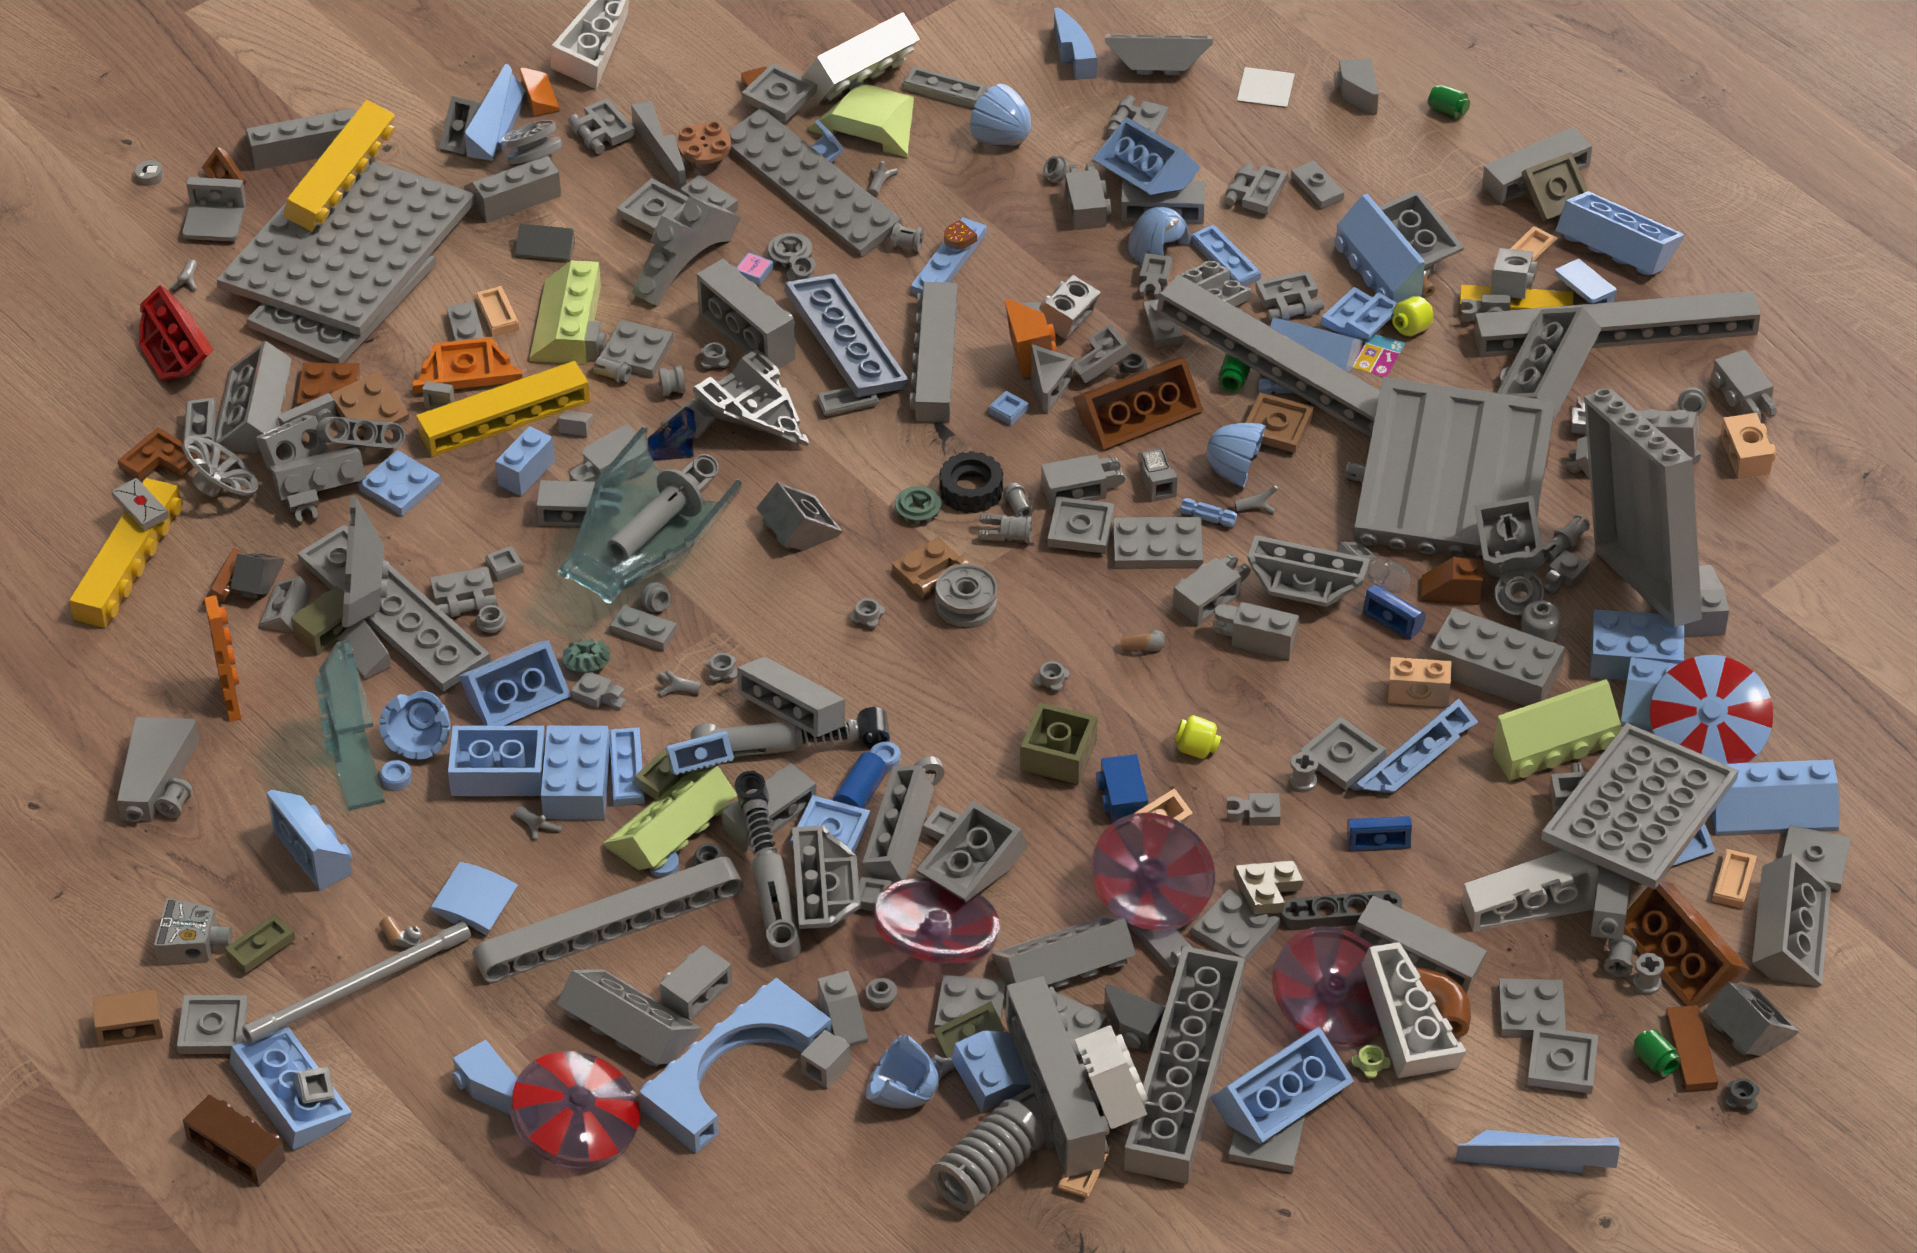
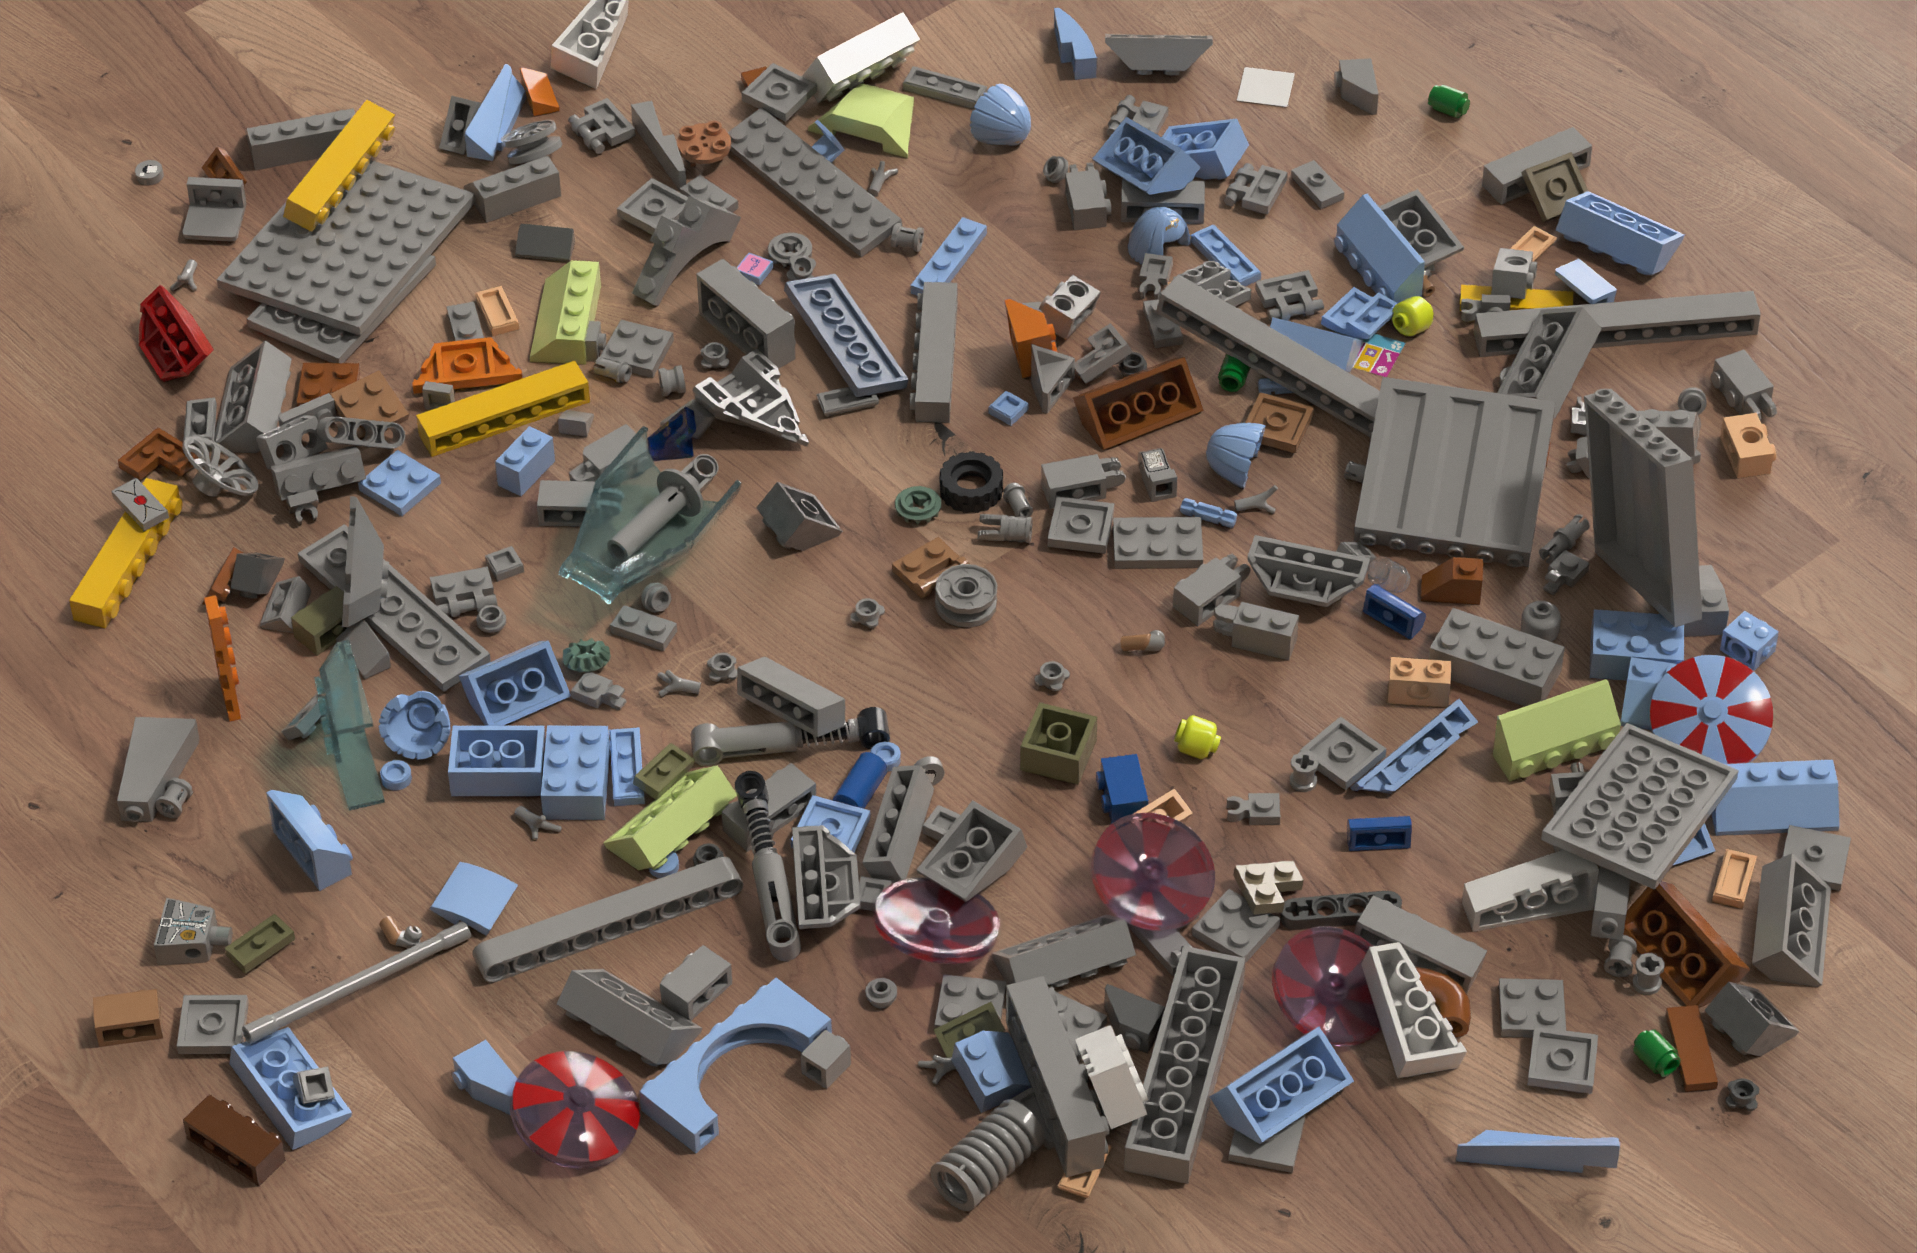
light blue brick [665,731,734,775] -> none
light grey slope [817,971,868,1047] -> none
light blue hair [866,1034,939,1109] -> none
dark orange tile [944,220,977,250] -> none
yellowish green plate [1352,1045,1391,1078] -> none
light grey brick [1474,495,1545,615] -> none
none -> light grey plate [281,687,340,740]
none -> light blue slope [1162,119,1249,180]
none -> light blue head [1720,611,1779,671]

